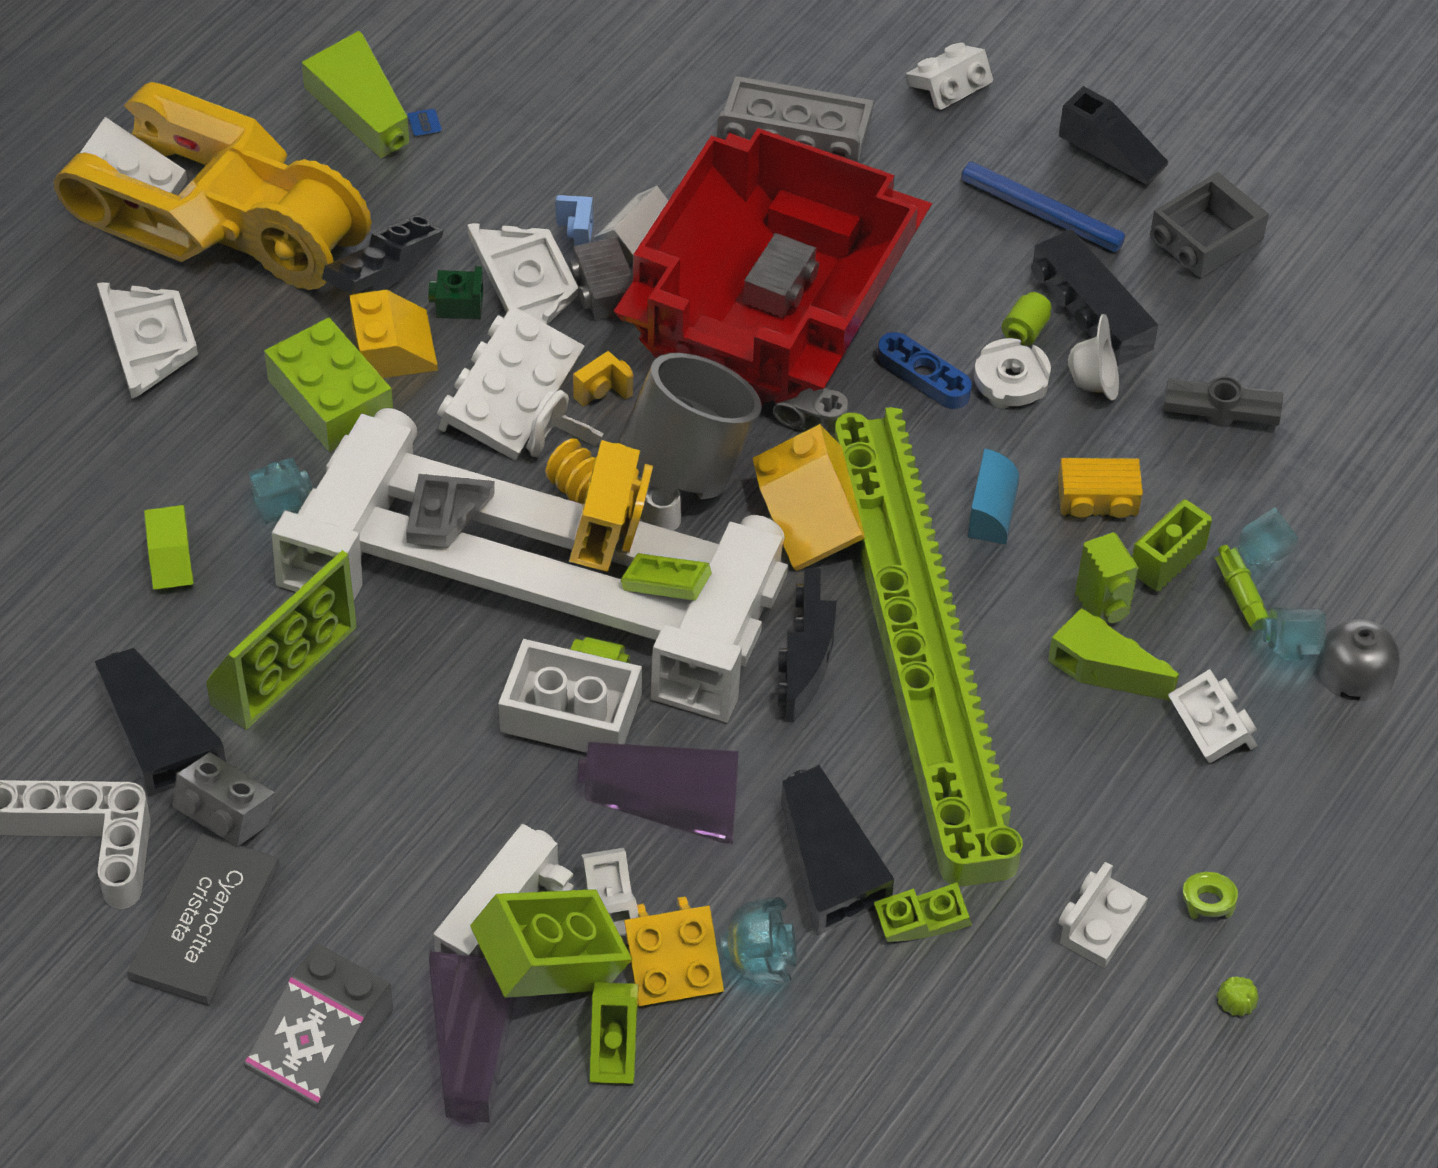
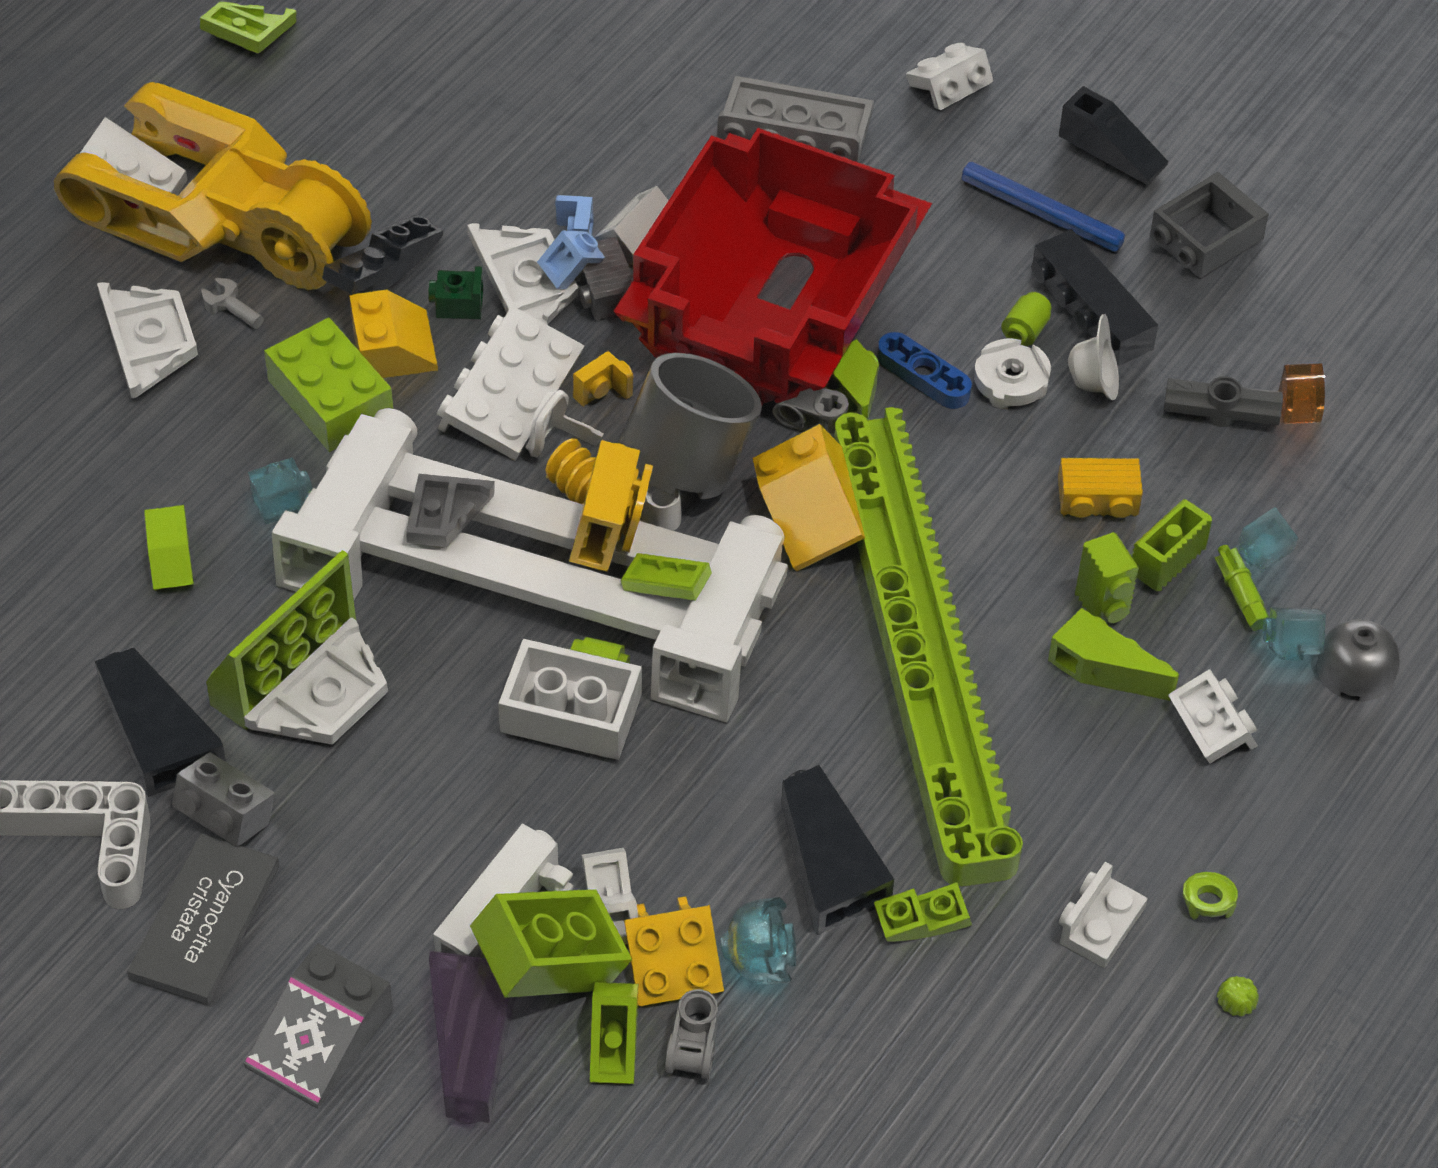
lime slope [301,31,410,159] -> none
blue sticker [407,109,442,136] -> none
clear purple slope [578,742,739,844] -> none
flat silver brick [743,233,819,318] -> none
black slope [778,568,837,723] -> none
dark azure brick [968,448,1020,544] -> none
none -> lime wing [200,1,297,54]
none -> light grey bar [201,278,264,329]
none -> white wing [244,617,388,745]
none -> light blue bracket [537,230,605,289]
none -> light grey piece [665,989,718,1080]
none -> lime slope [824,339,879,420]
none -> clear orange brick [1278,363,1325,424]

